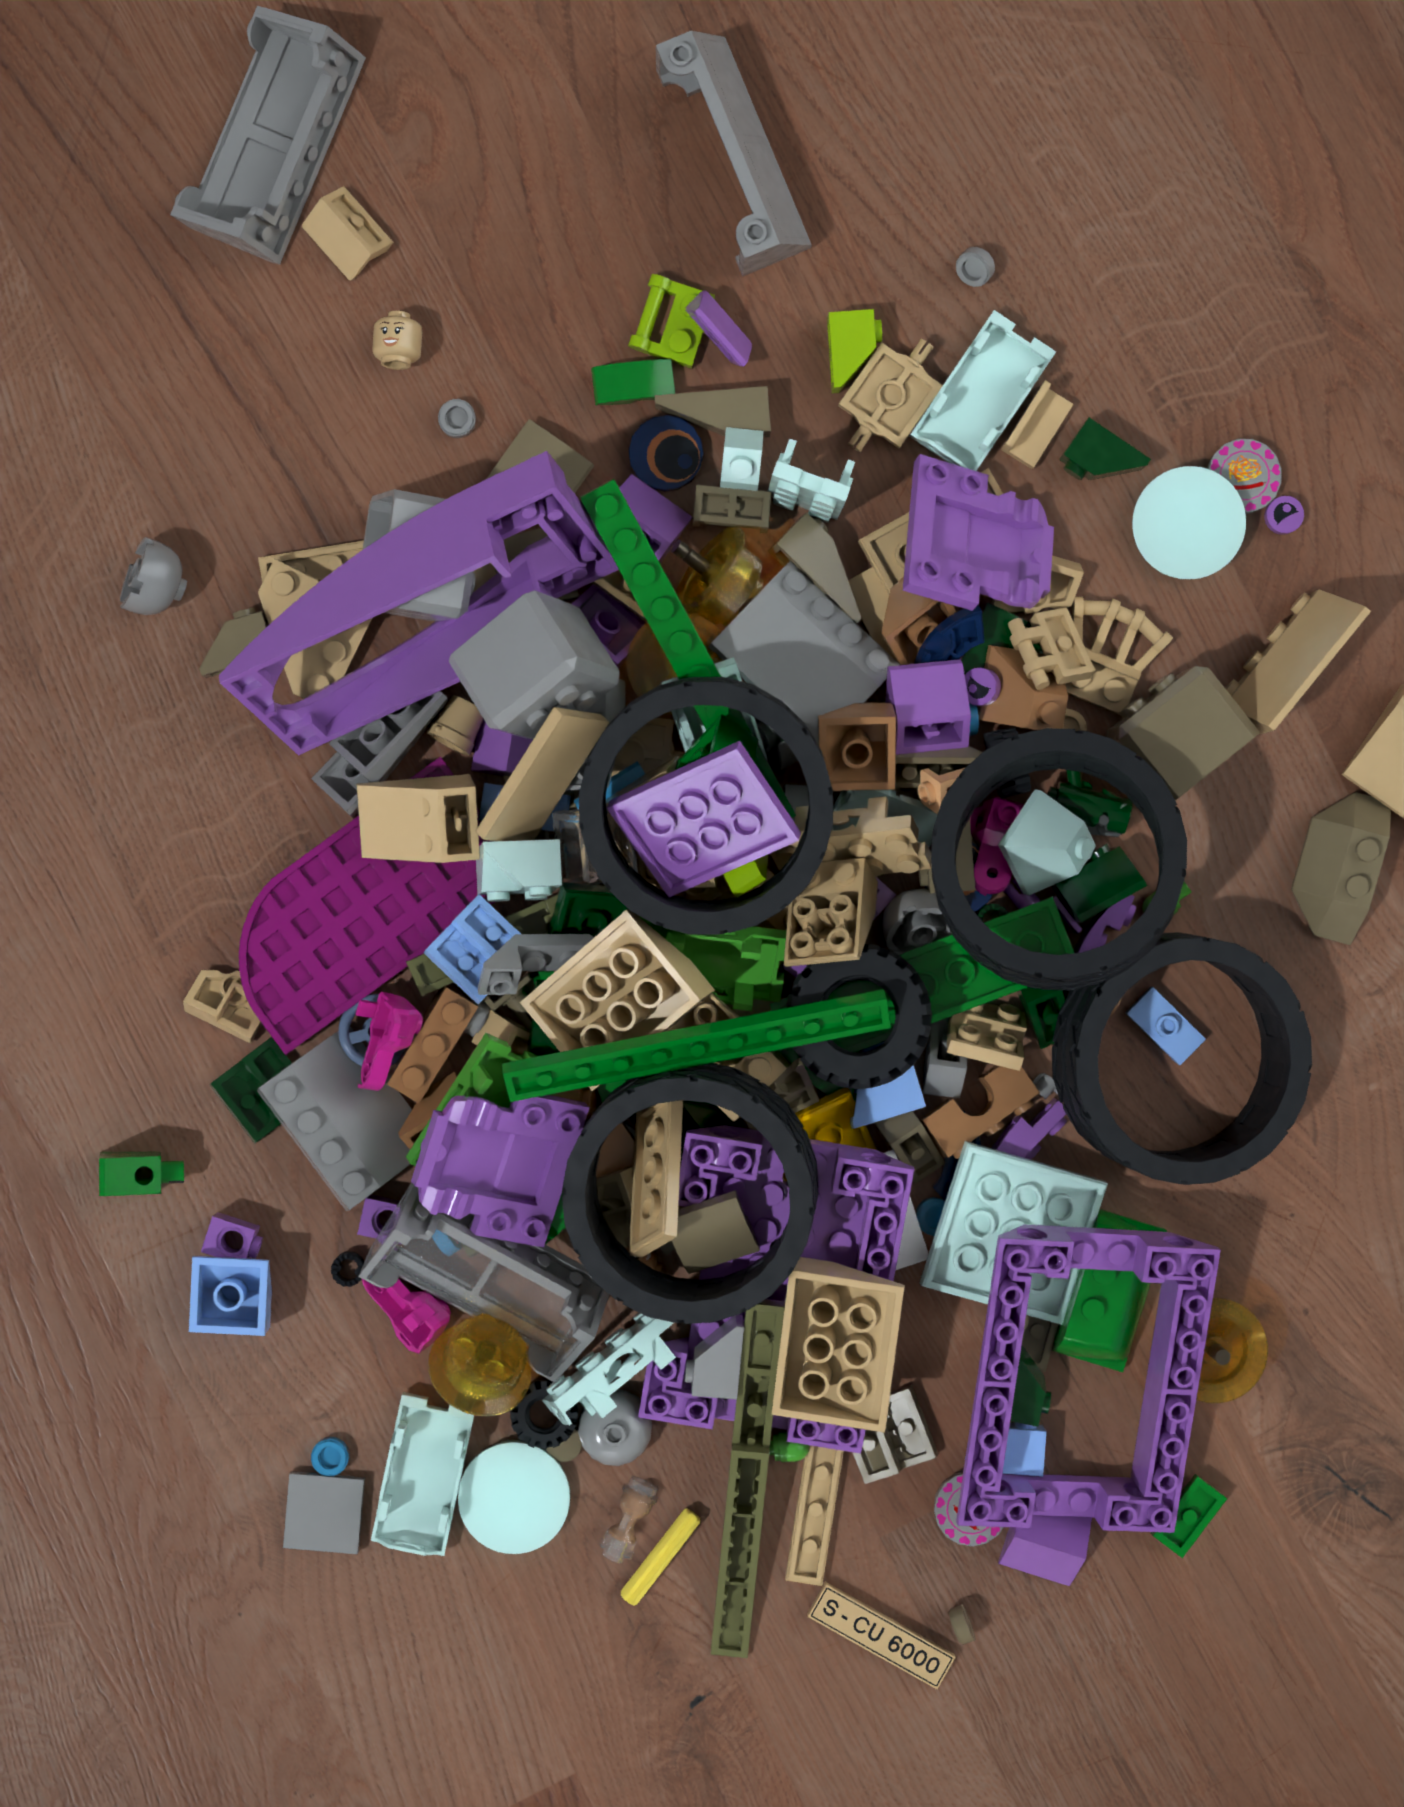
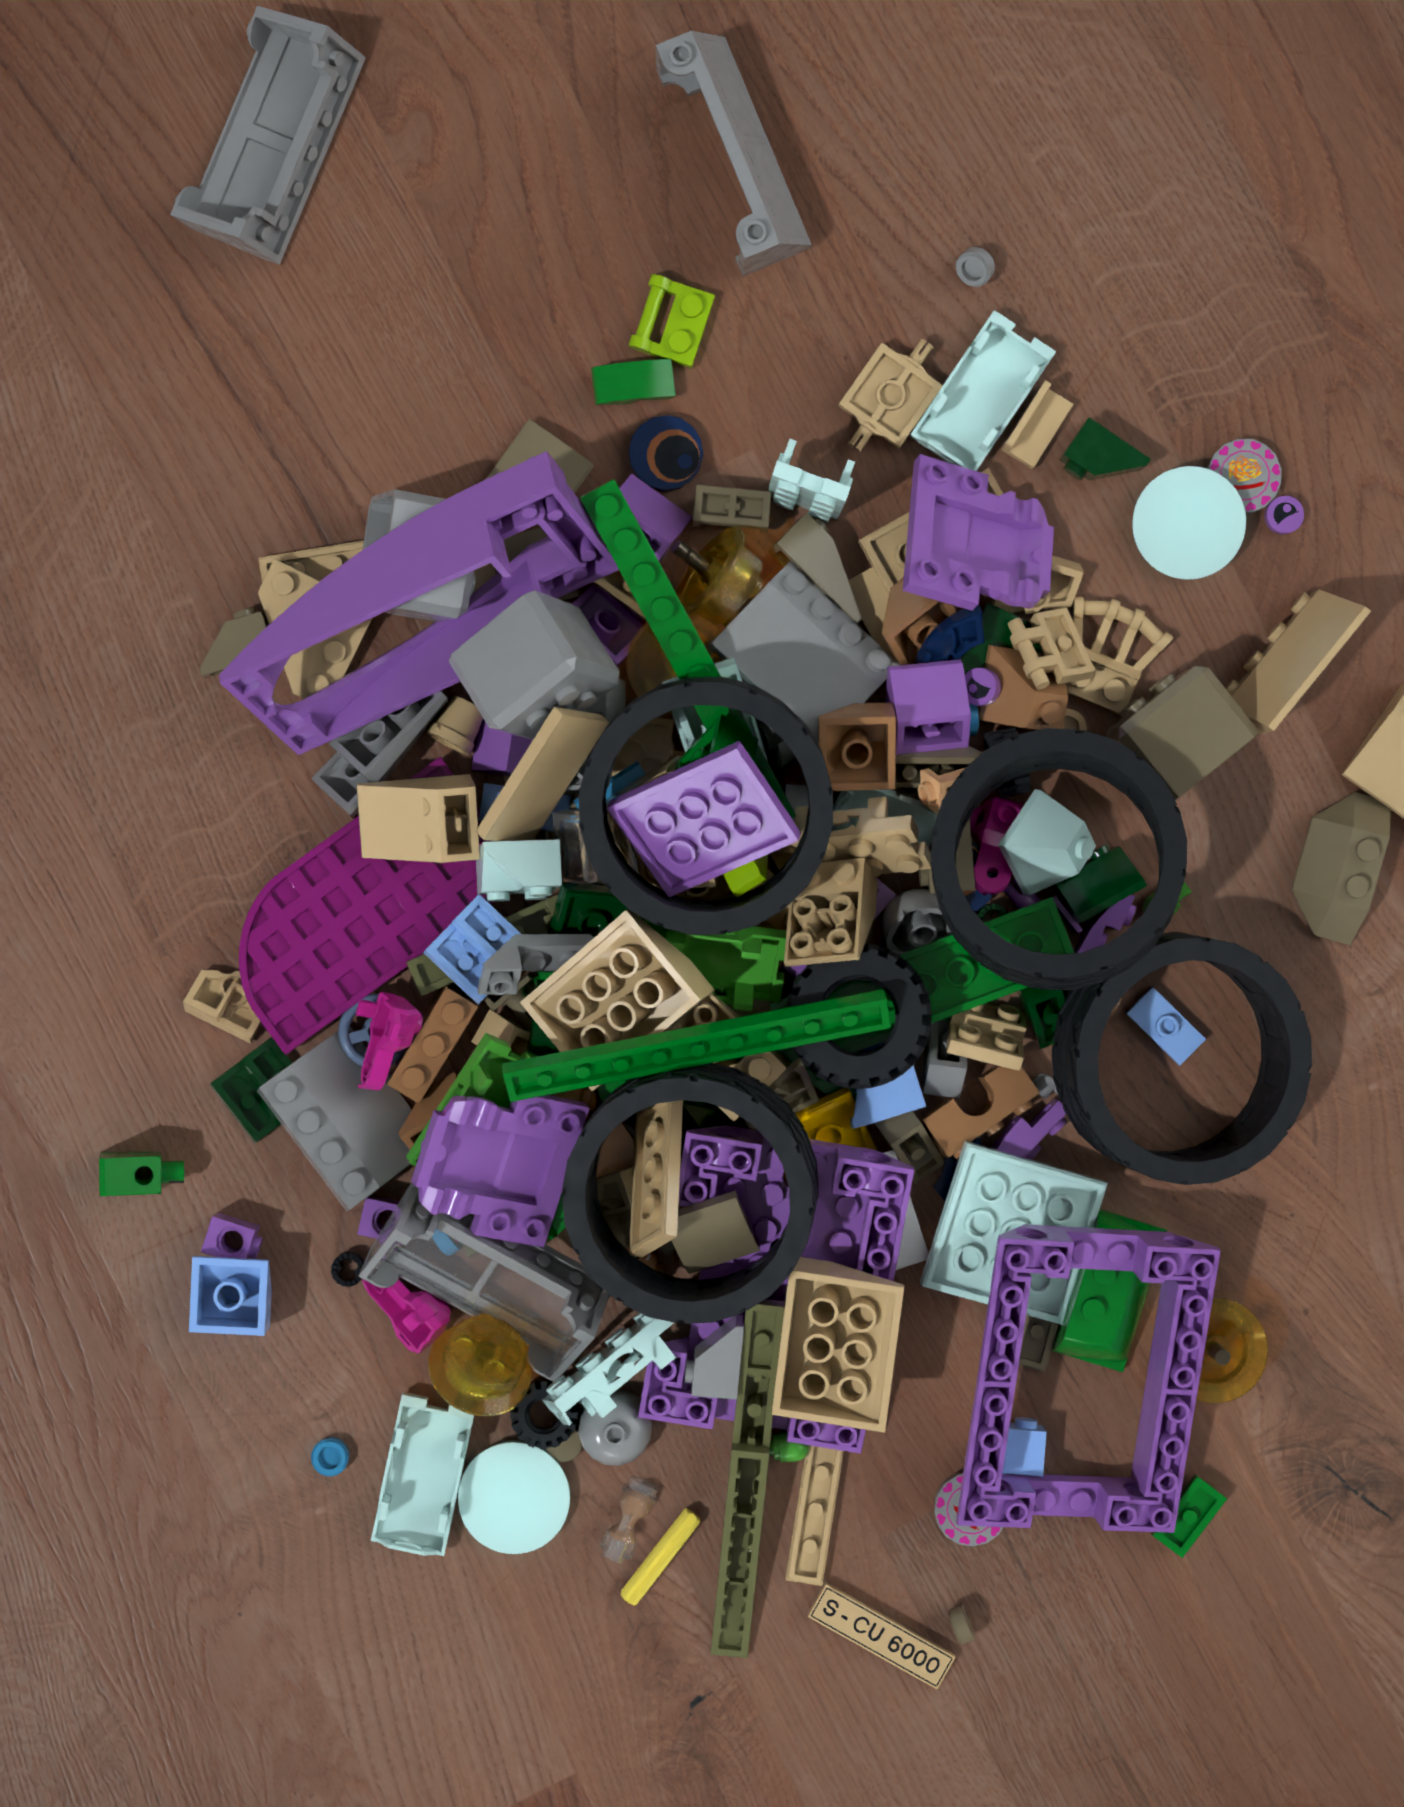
light grey cylinder [120,537,187,615] -> none
light grey tile [283,1471,365,1554] -> none
tan panel [302,186,394,281] -> none
tan head [372,311,423,370] -> none
light grey tile [438,399,476,438] -> none
light grey tile [463,1000,491,1037] -> none
dark tan slope [655,386,771,442] -> none
medium lavender slope [685,290,752,367] -> none
light aqua slope [720,427,764,491] -> none
lime slope [827,309,882,393] -> none
dark tan slope [853,1385,939,1484] -> none
dark azure tile [915,1197,945,1236] -> none
medium lavender slope [998,1515,1092,1586] -> none
dark green slope [1010,1345,1051,1427] -> none
dark green piece [1047,770,1133,837] -> none

